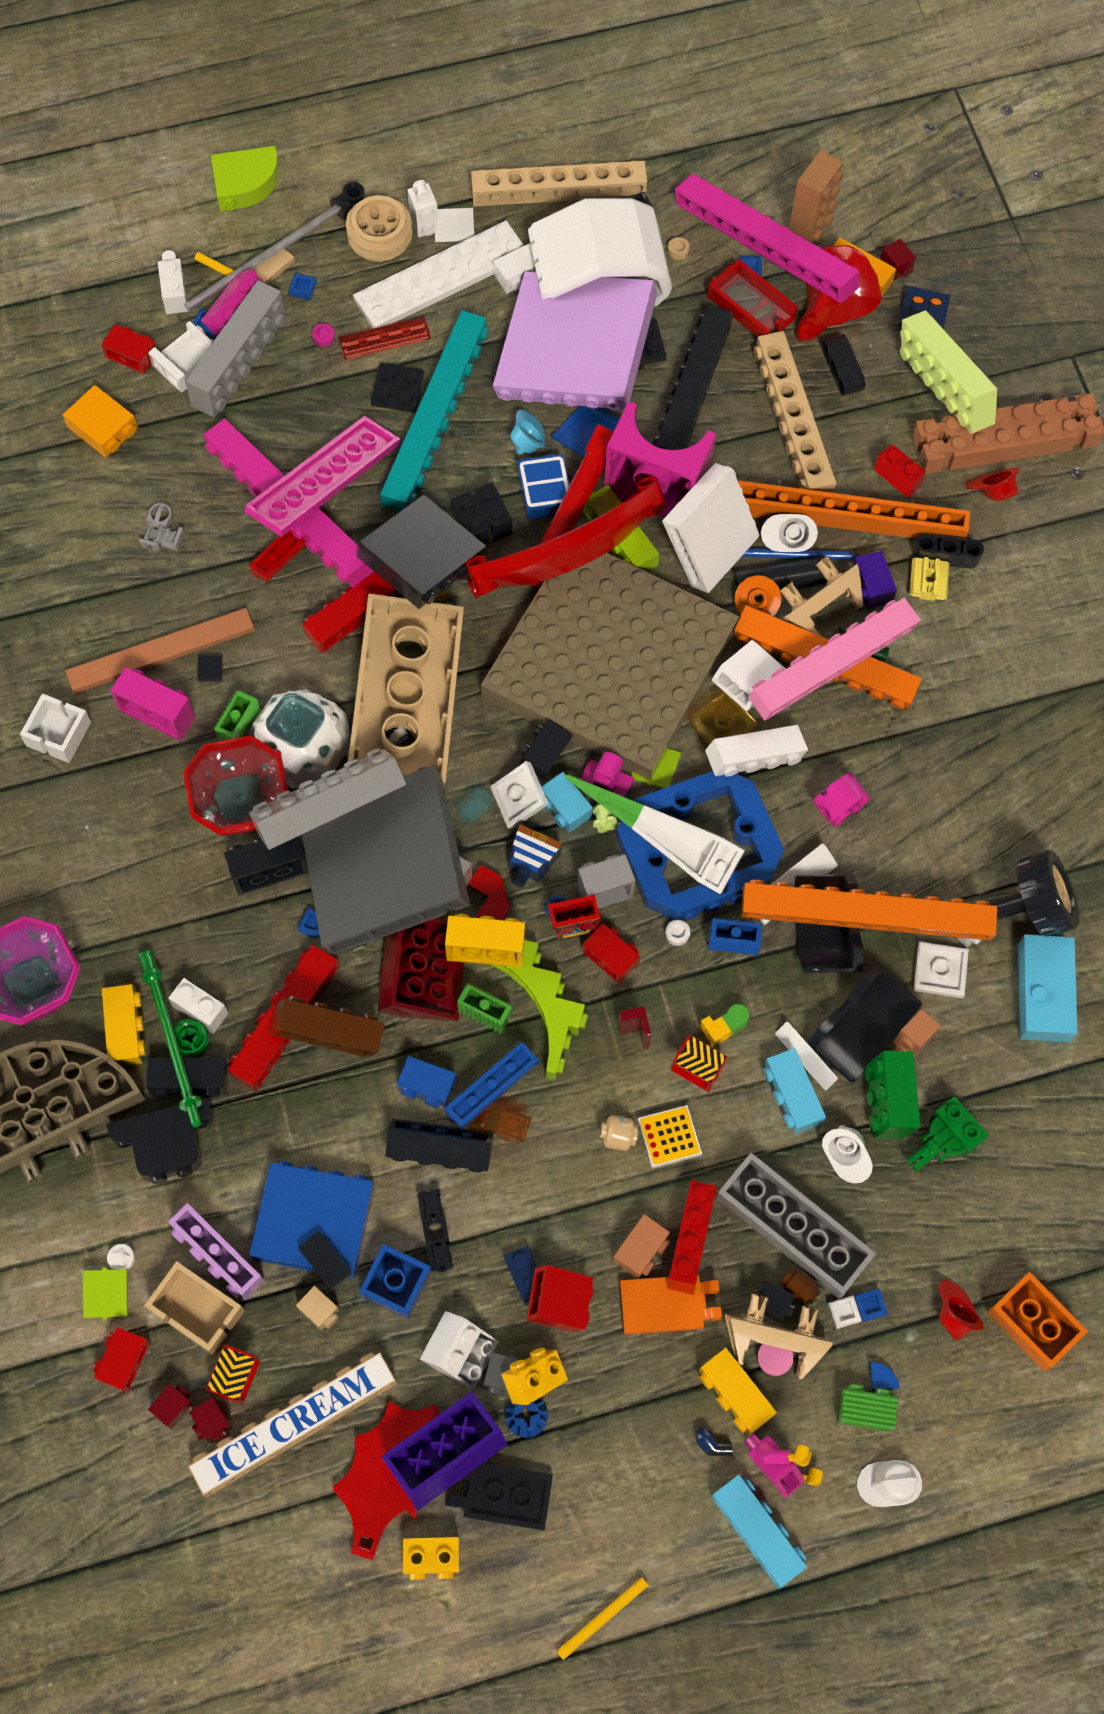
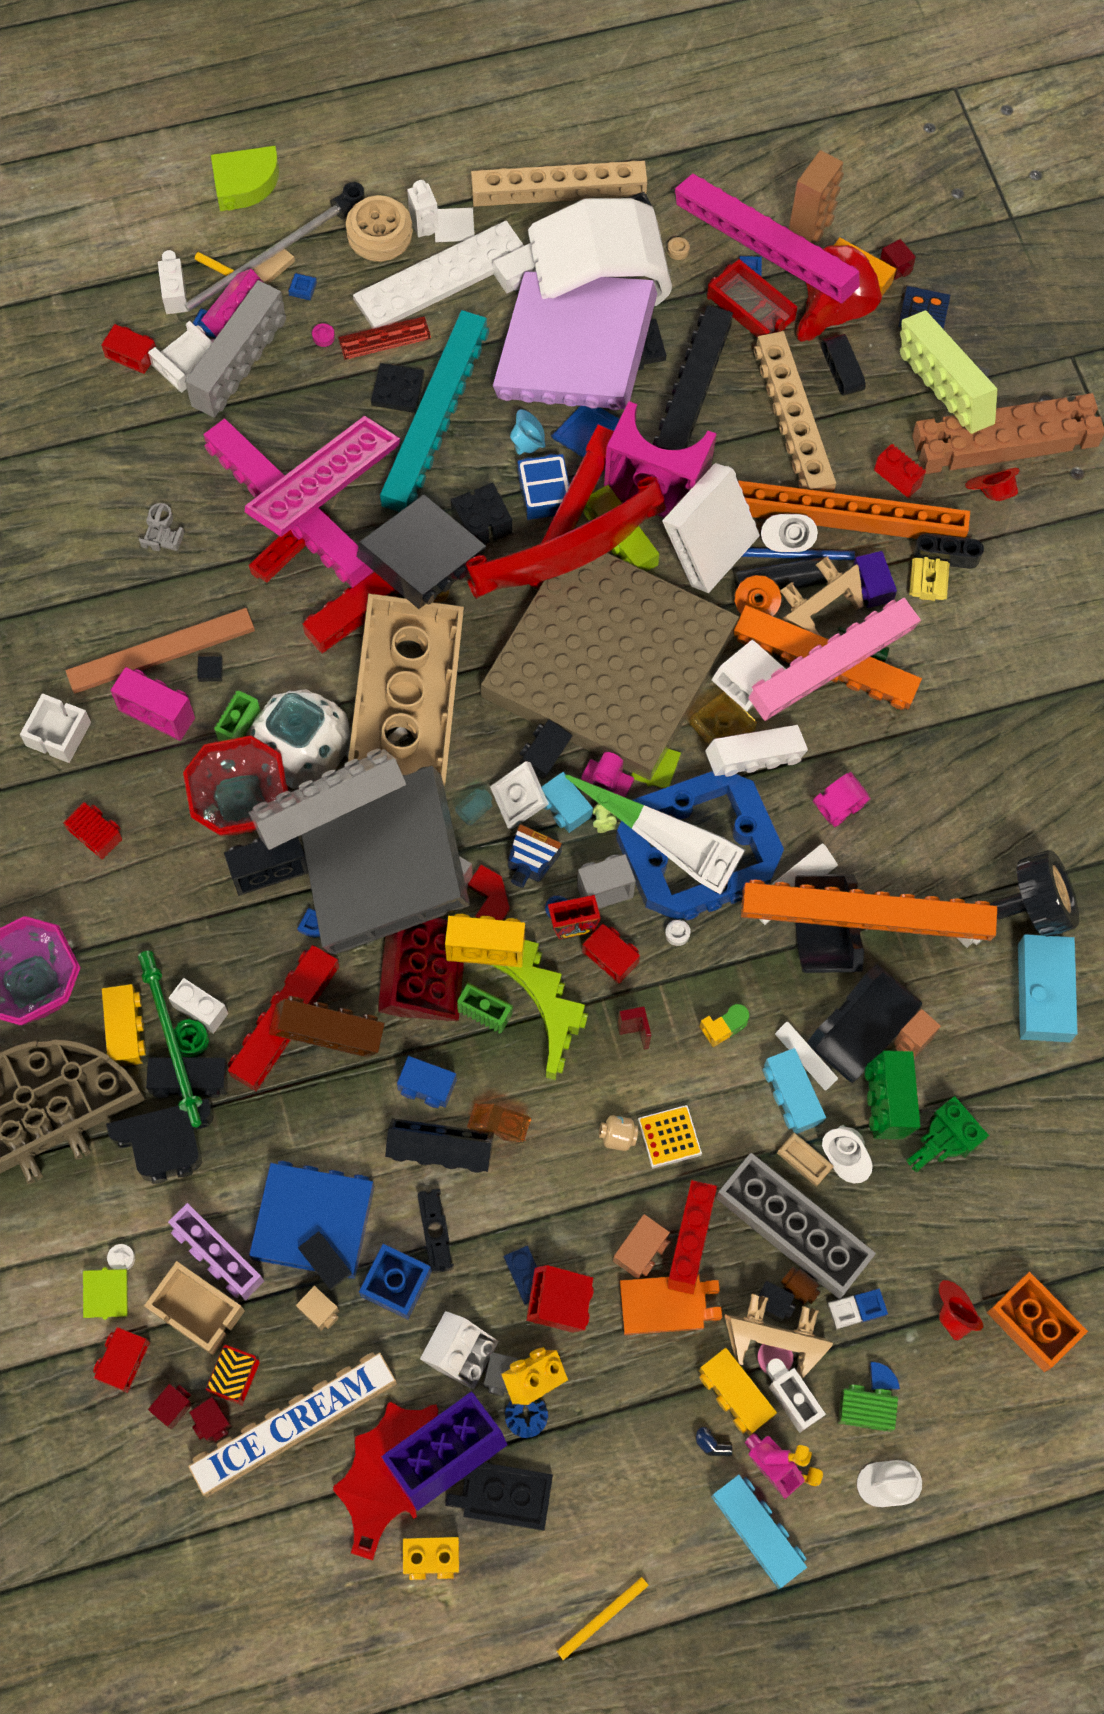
light orange brick [62,385,138,458] -> none
blue fence [444,1042,539,1129] -> none
piece [671,1035,728,1093] -> none
blue brick [708,918,762,955] -> none
white tile [913,941,969,998] -> none
none -> red brick [63,802,122,860]
none -> white brick [766,1359,826,1433]
none -> tan tile [777,1133,834,1187]

